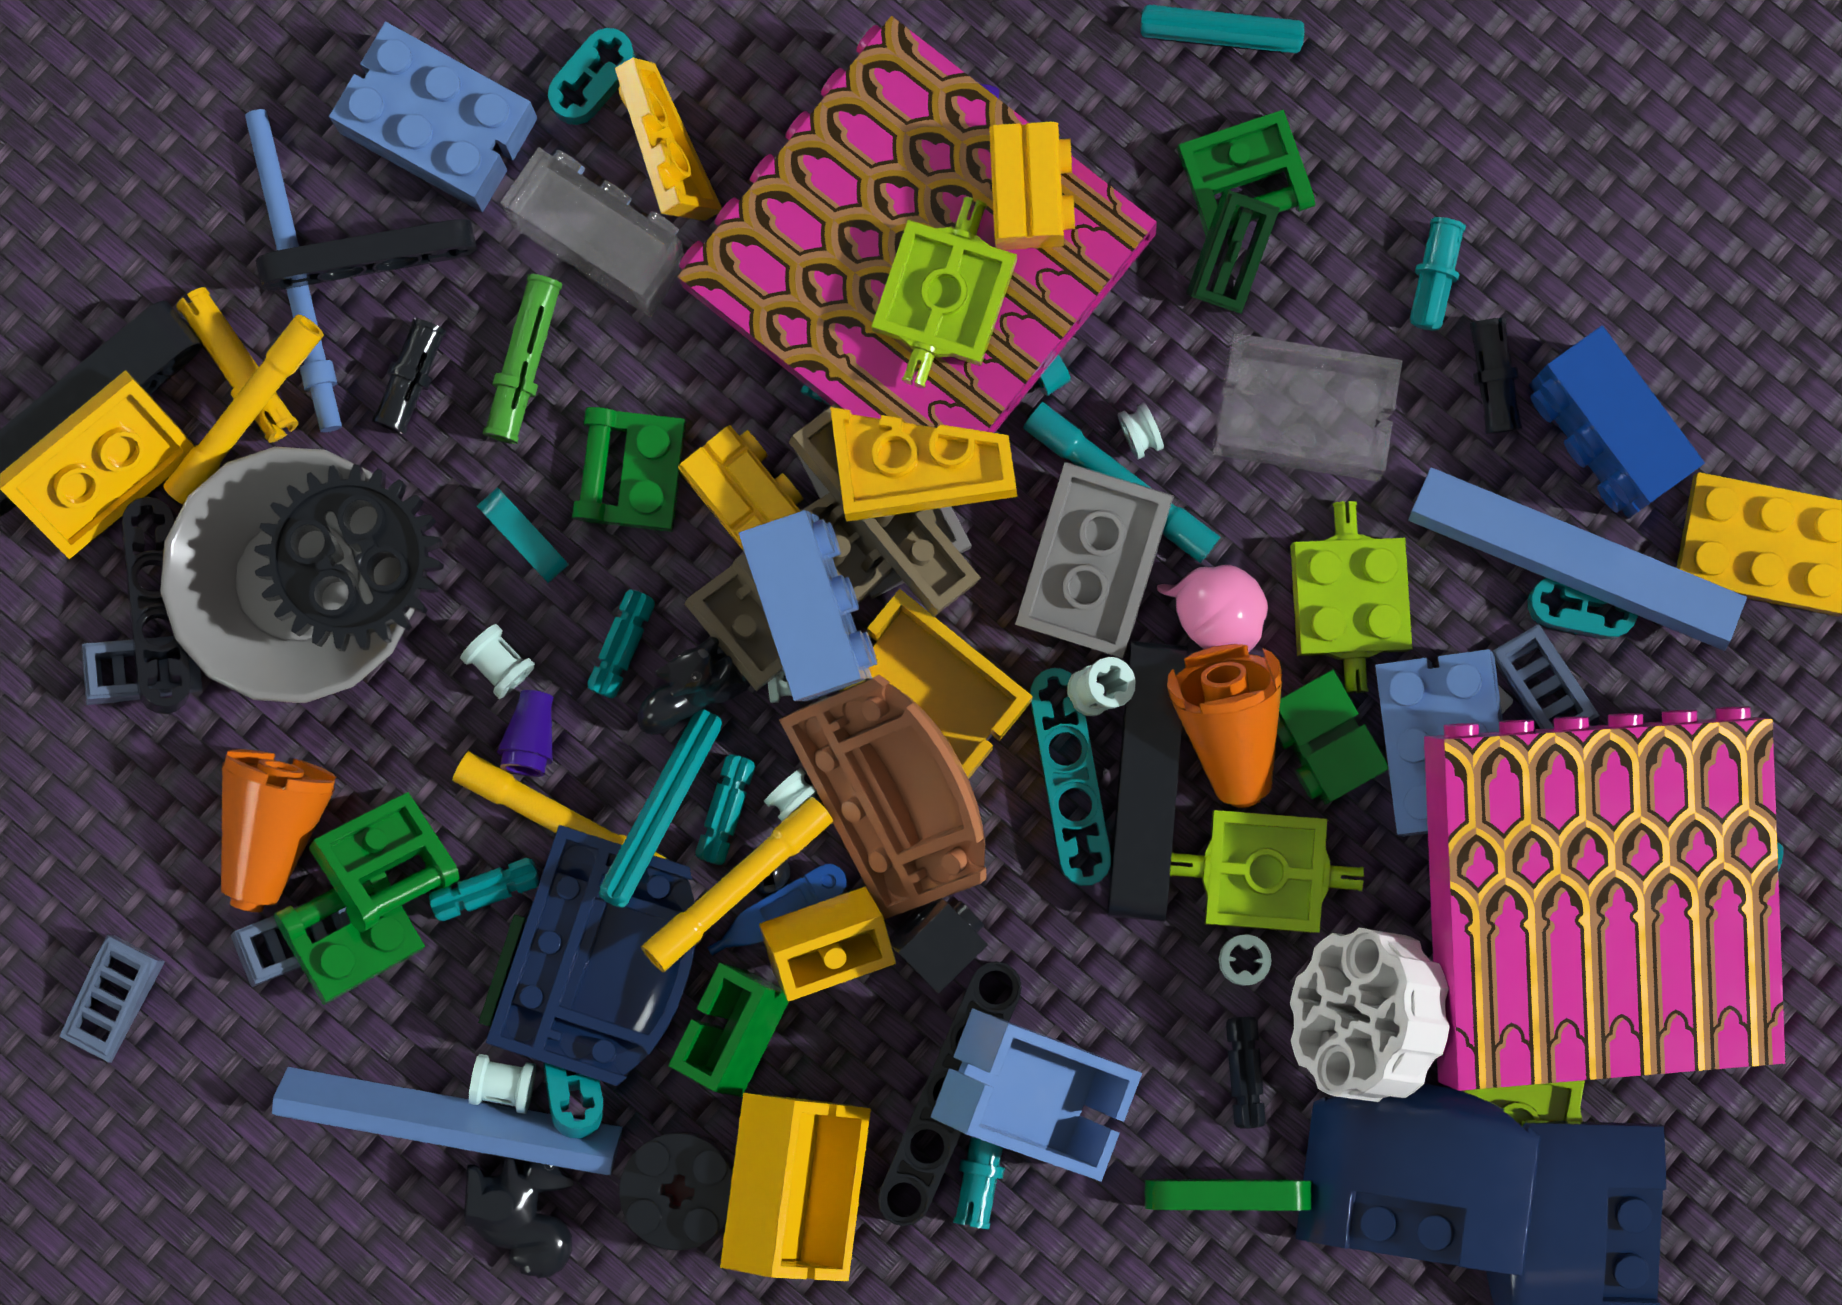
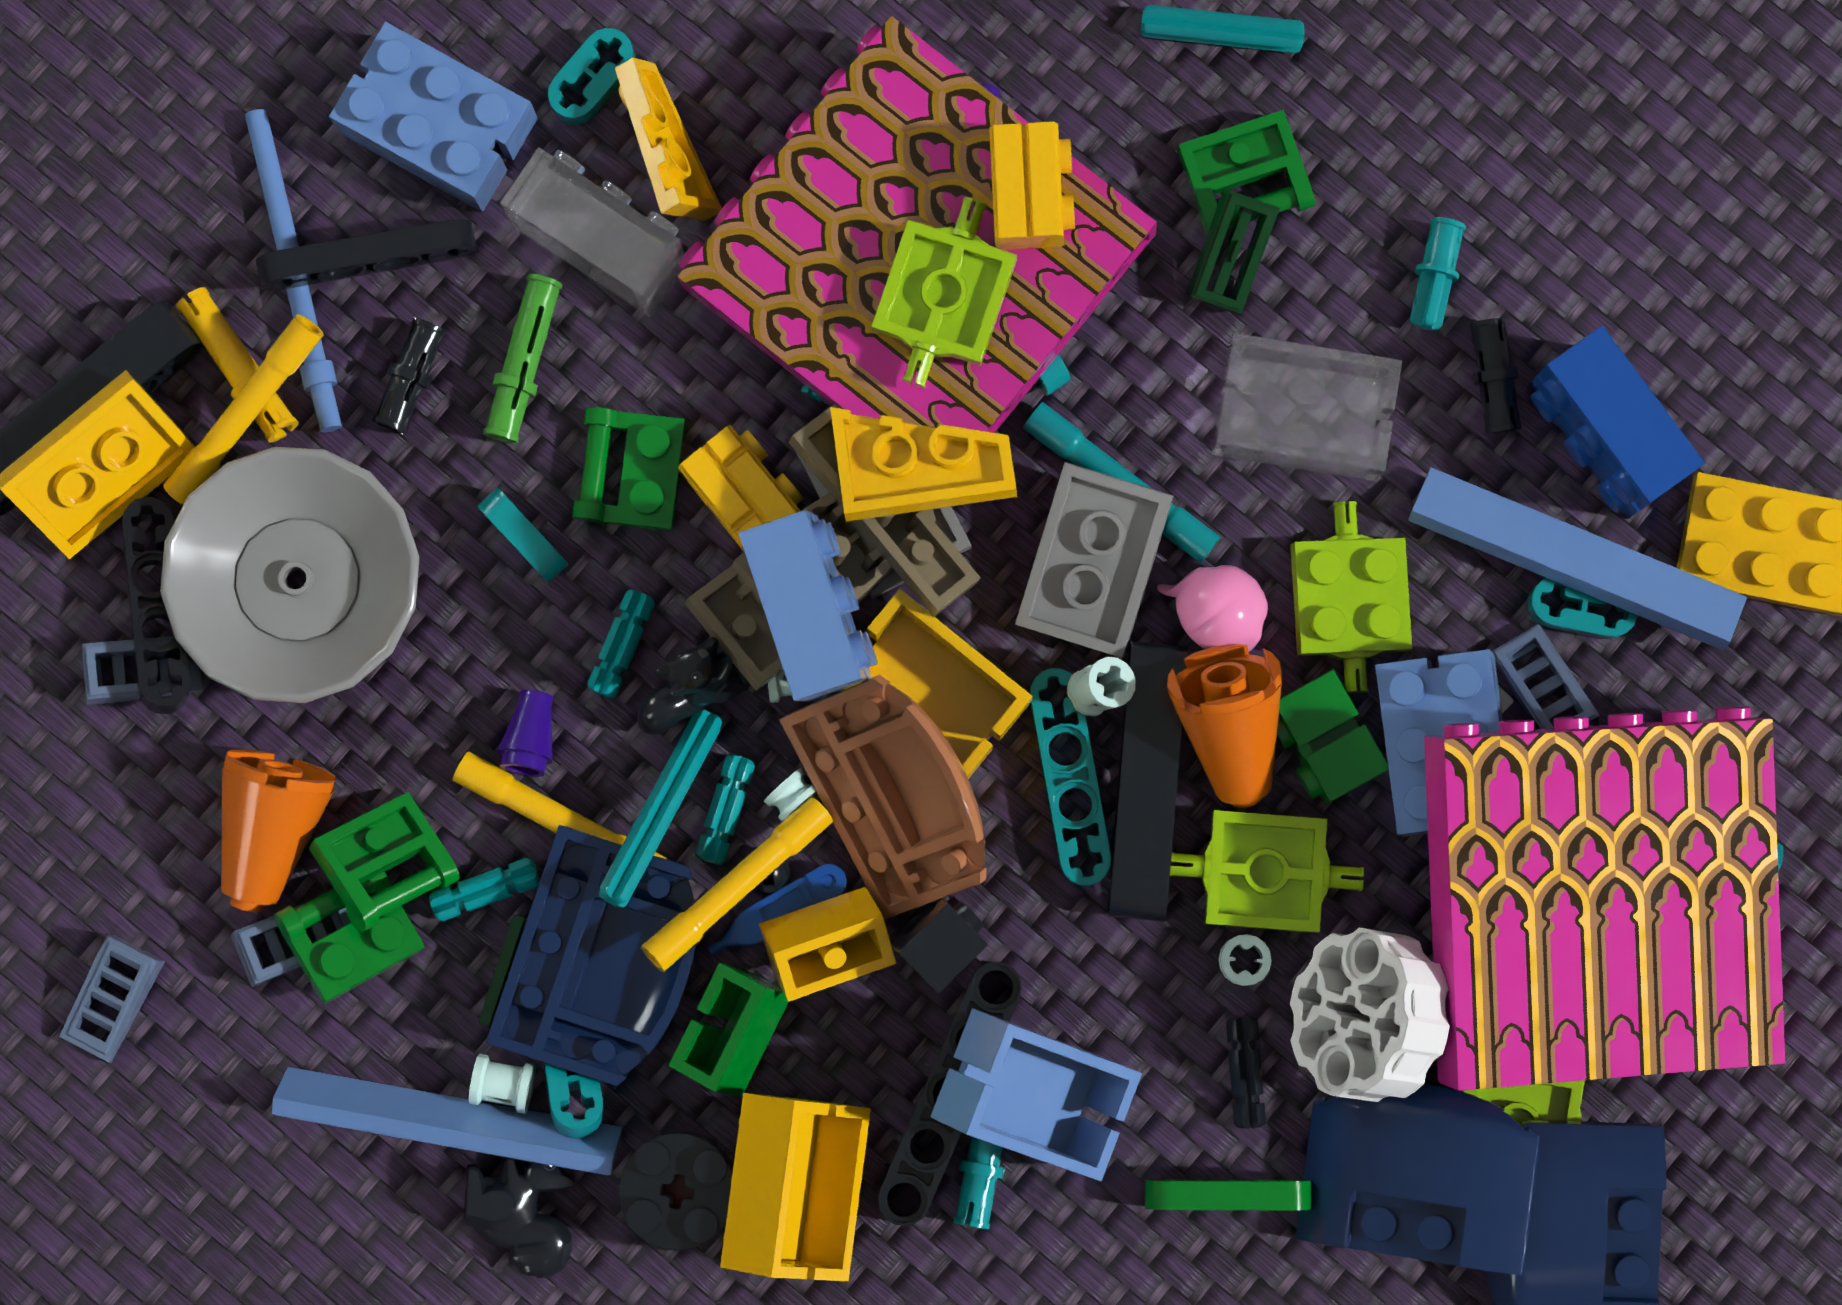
black gear [254,464,444,652] -> none
light aqua bush [460,624,535,699] -> none
light aqua bush [1118,402,1164,460] -> none

